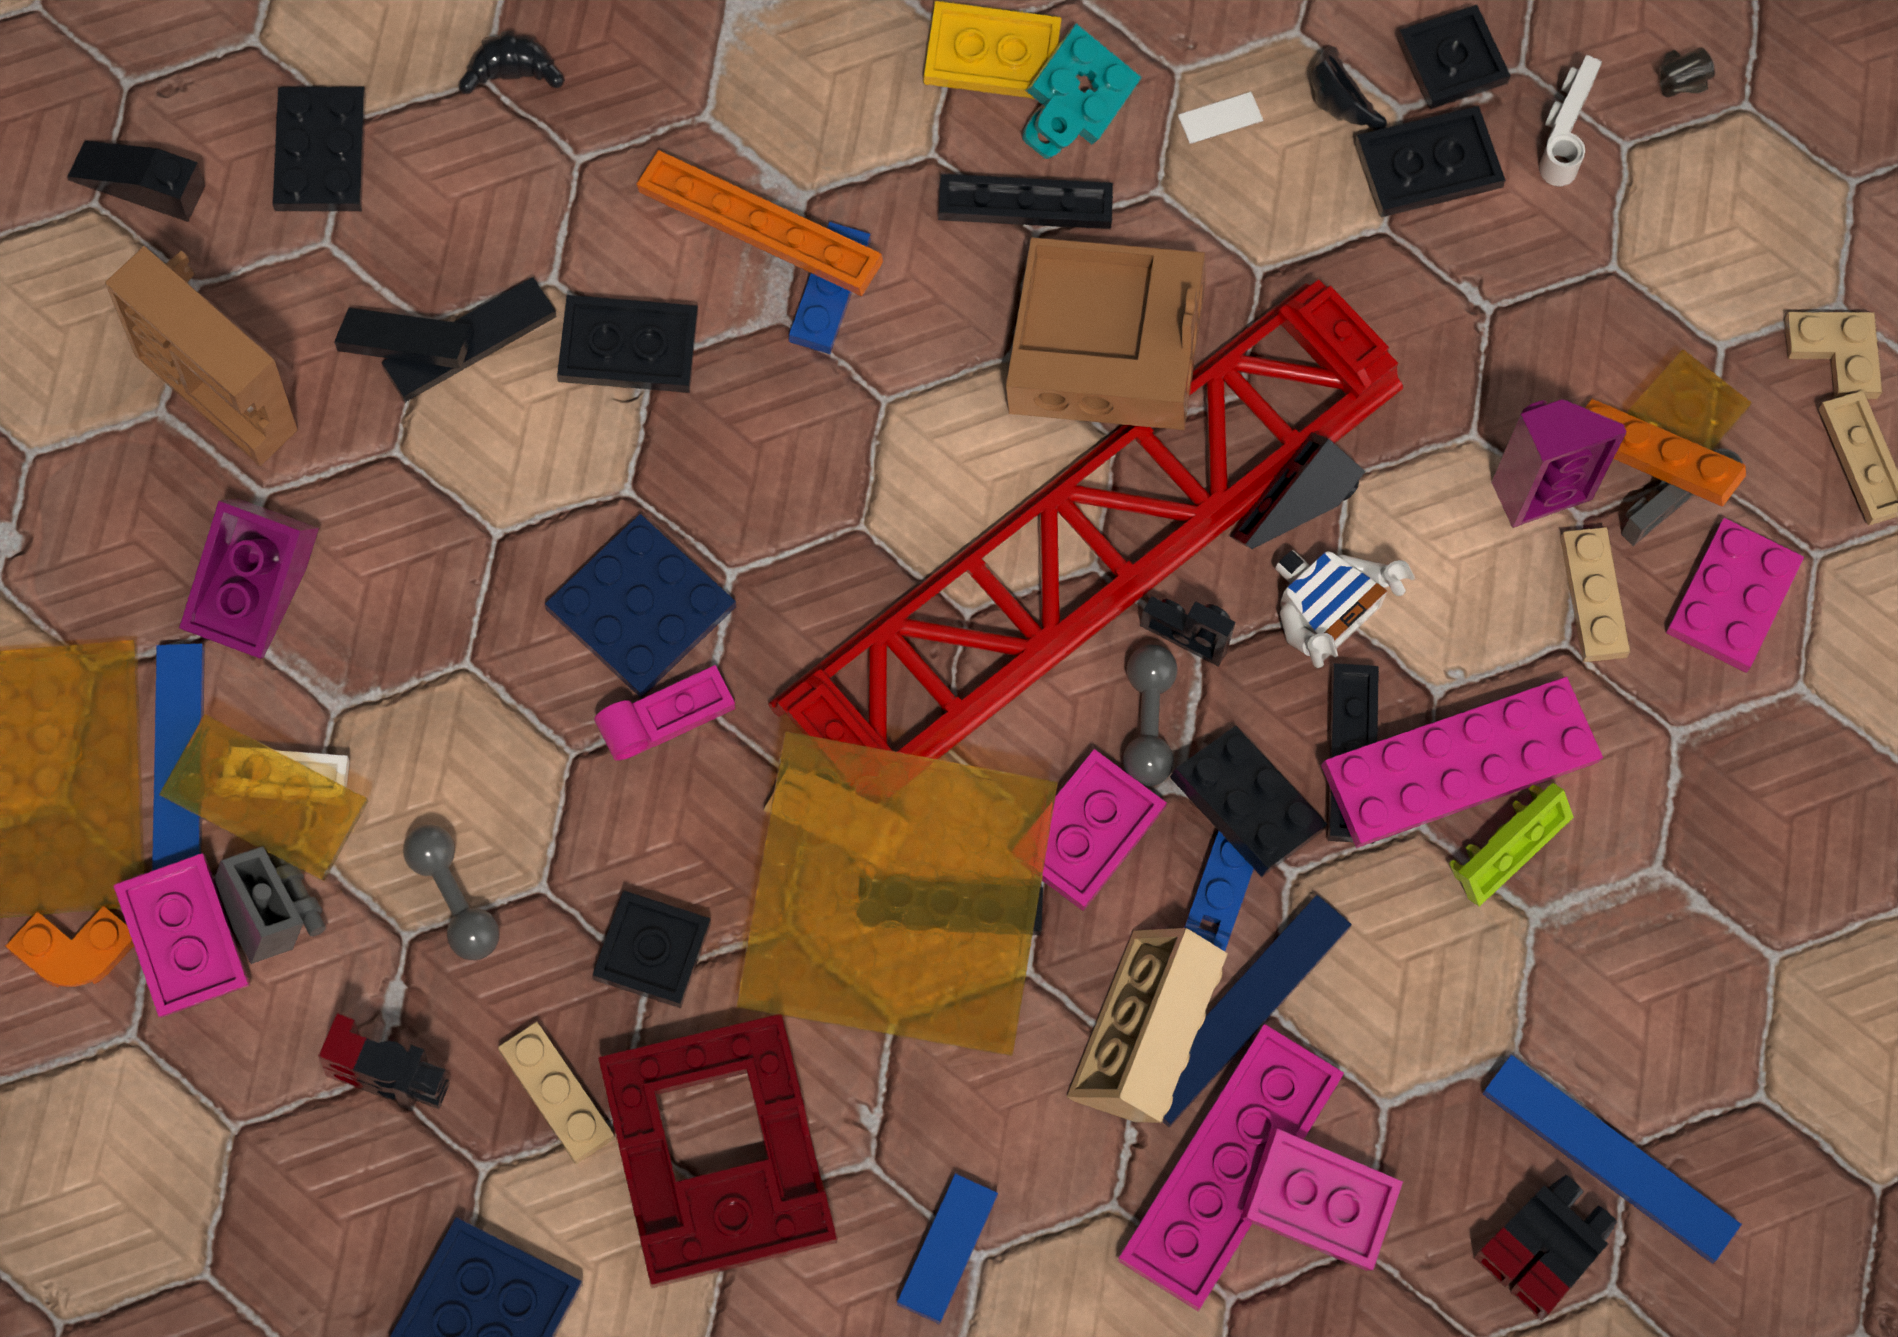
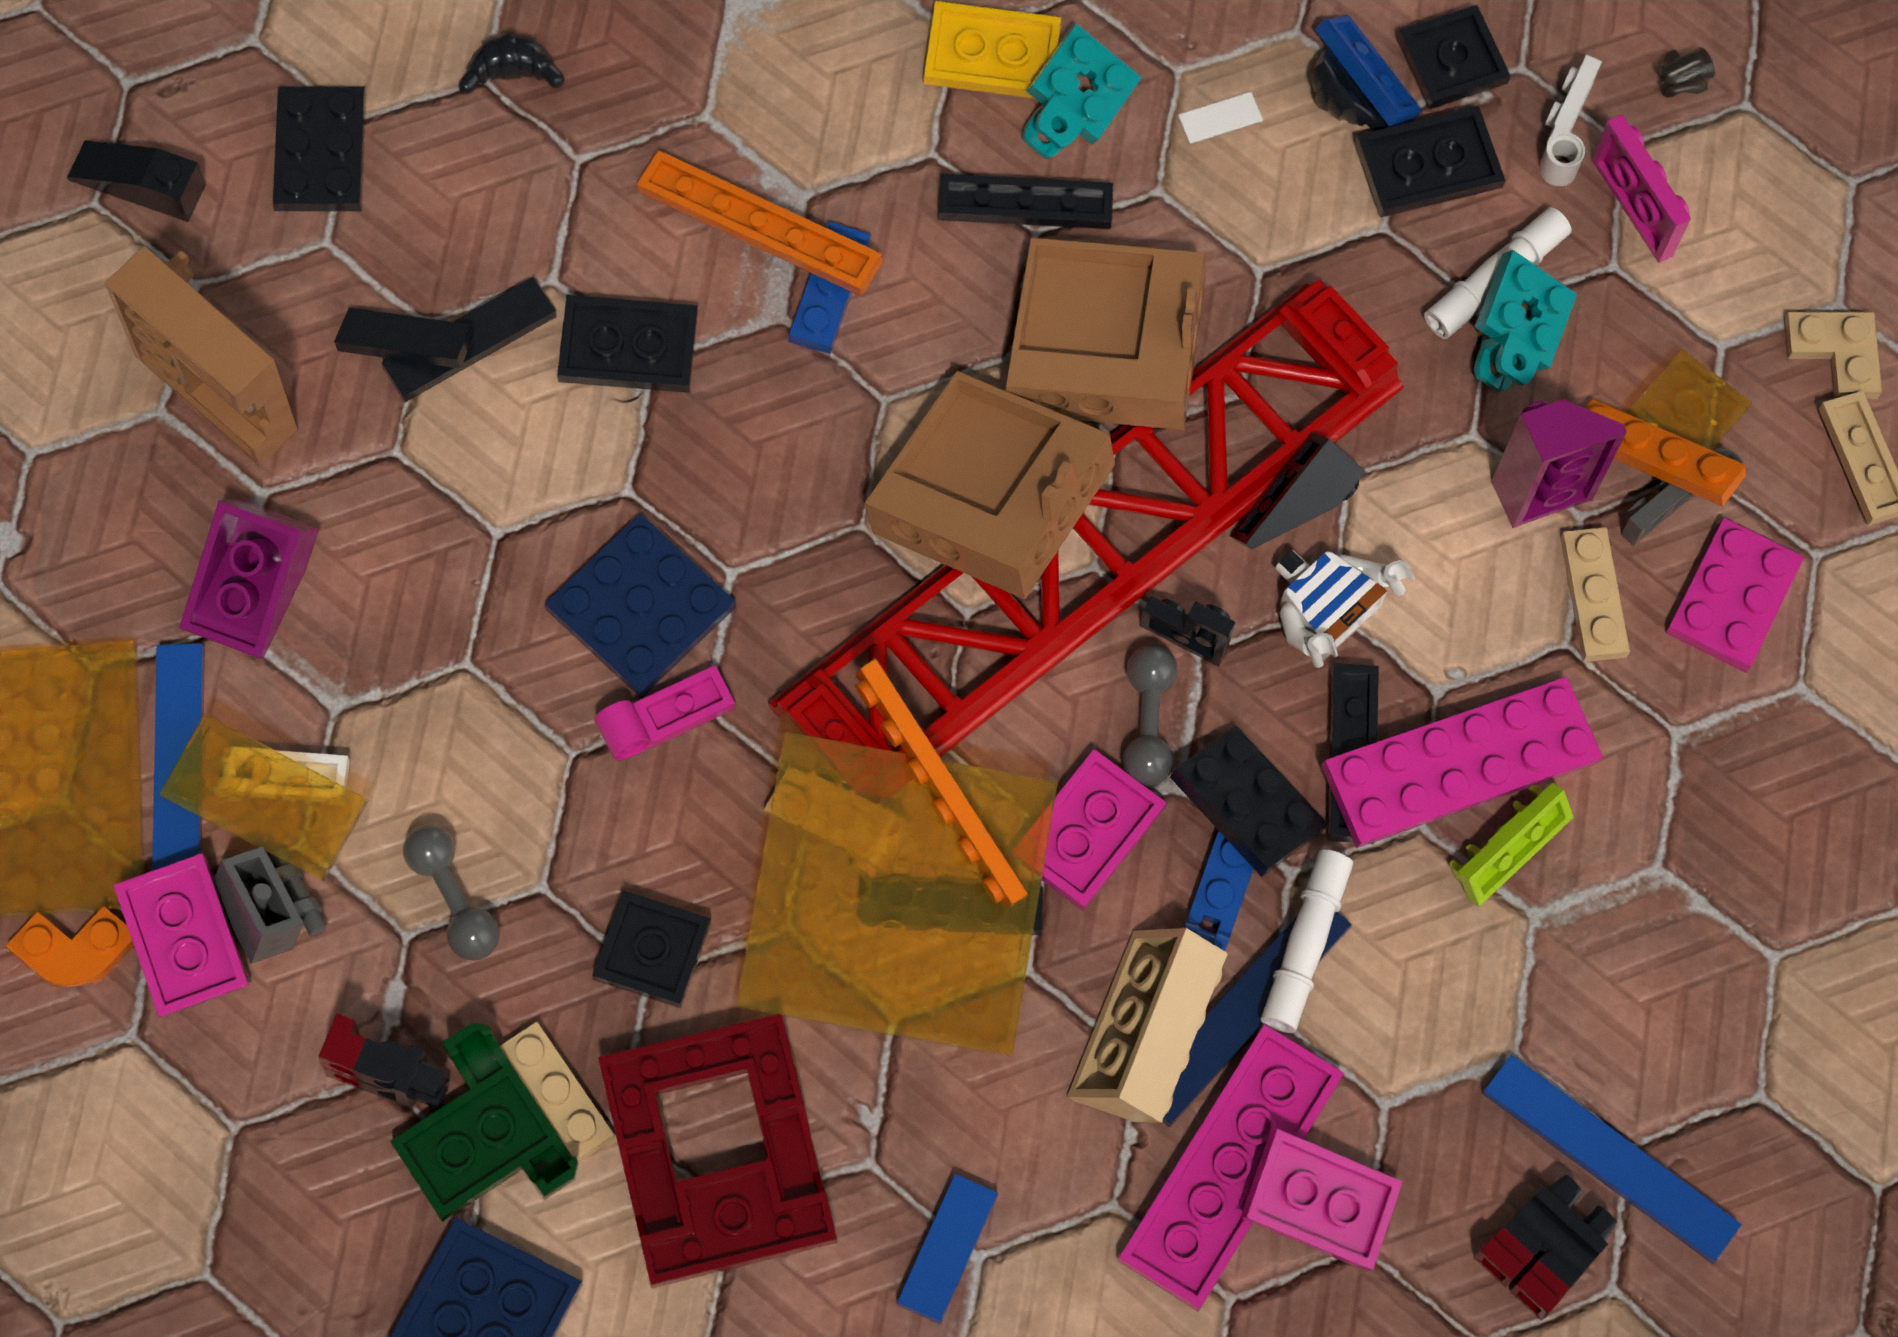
none -> dark green piece [390,1023,579,1222]
none -> orange plate [855,659,1028,909]
none -> medium nougat piece [864,371,1115,599]
none -> white piece [1260,850,1354,1033]
none -> blue tile [1315,15,1422,126]
none -> white piece [1424,207,1572,339]
none -> teal plate [1474,250,1577,392]
none -> dark pink plate [1592,114,1691,264]

